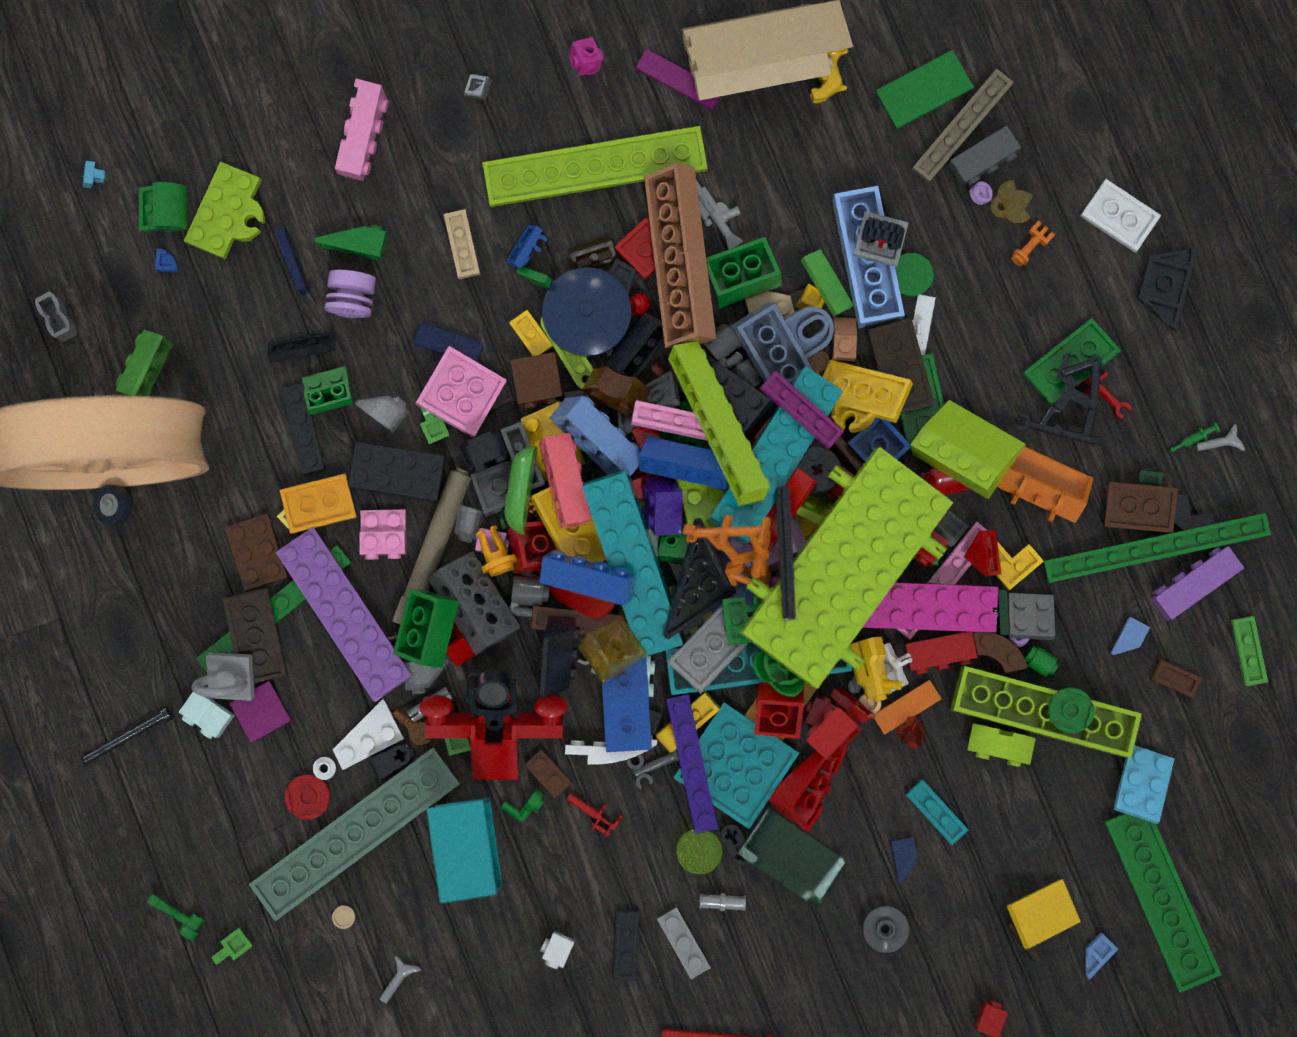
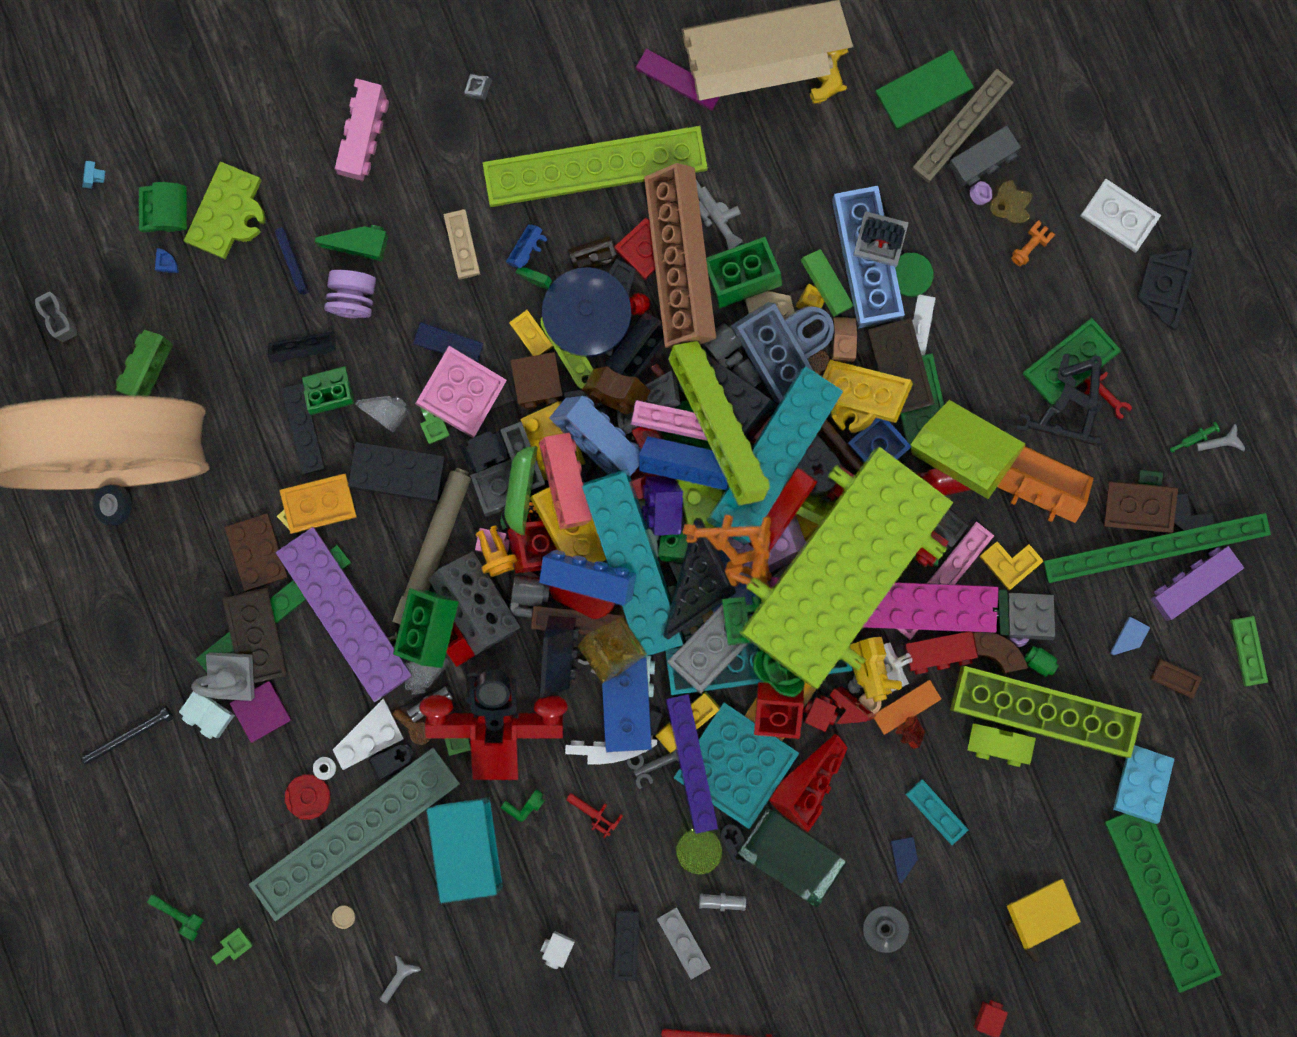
bright pink plate [359,510,407,560] -> none
clear slope [454,505,485,543] -> none
reddish brown plate [525,749,572,798] -> none
dark pink brick [569,37,603,76] -> none
magenta tile [759,371,844,449] -> none
black axle [776,486,796,621] -> none
red brick [806,707,863,762] -> none
red slope [964,530,1002,576] -> none
green tile [1047,688,1094,734] -> none
medium blue tile [1085,932,1118,980] -> none

